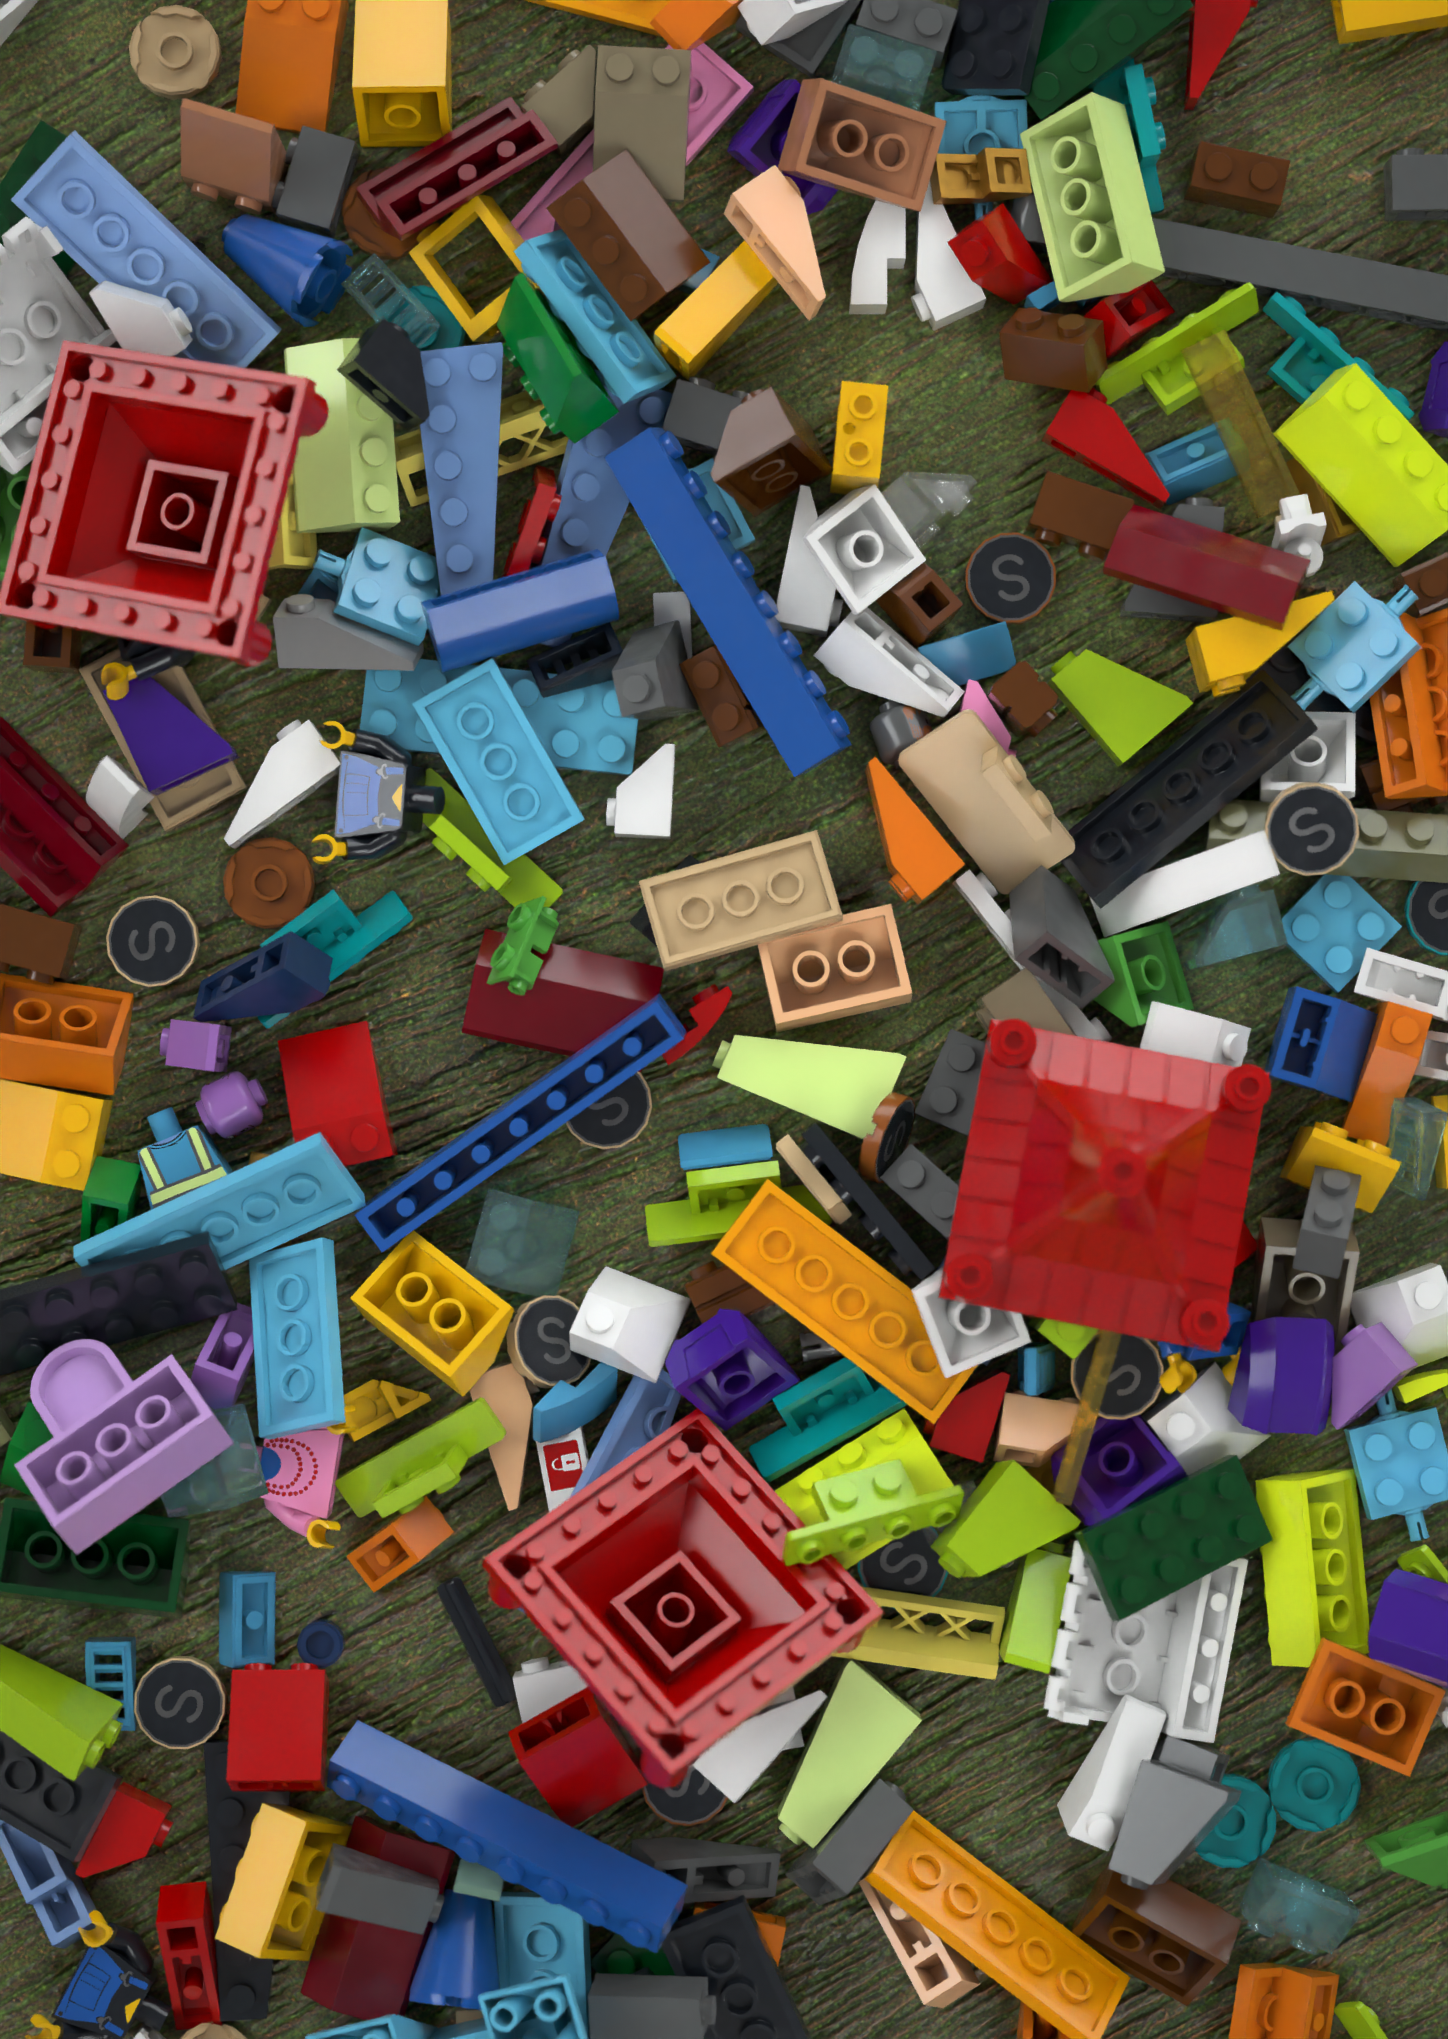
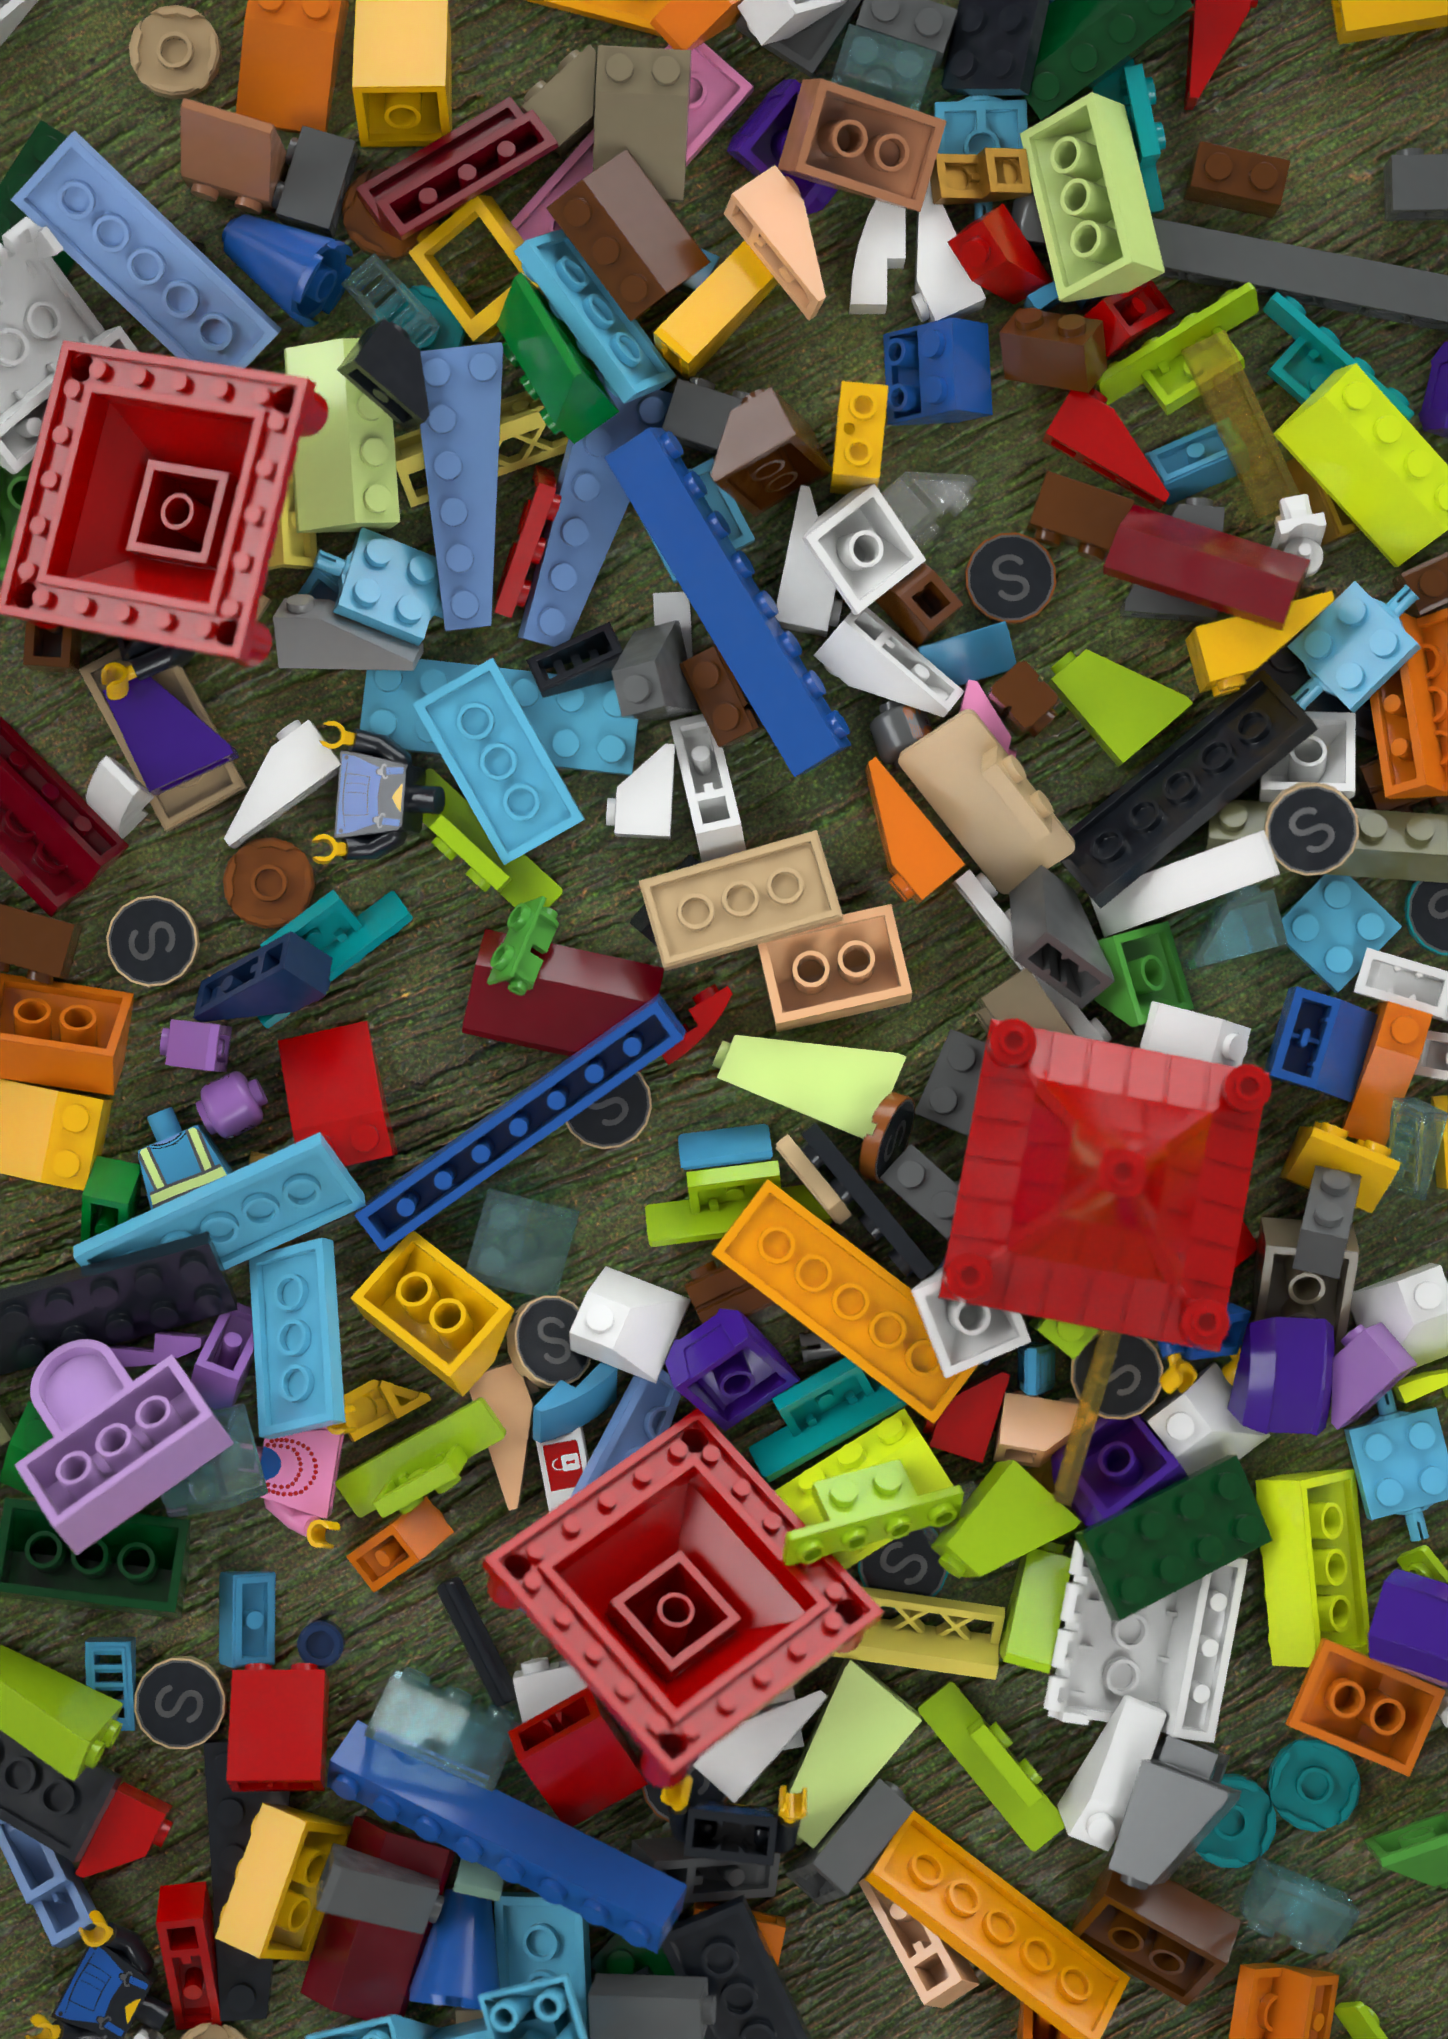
white slope [89,281,193,357] -> none
blue brick [421,549,619,673] -> none
none -> medium lavender slope [109,1331,208,1367]
none -> clear light blue slope [364,1667,521,1792]
none -> black torso [660,1775,807,1866]
none -> white slope [669,714,746,863]
none -> blue slope [883,317,993,426]
none -> lime bracket [918,1681,1065,1852]

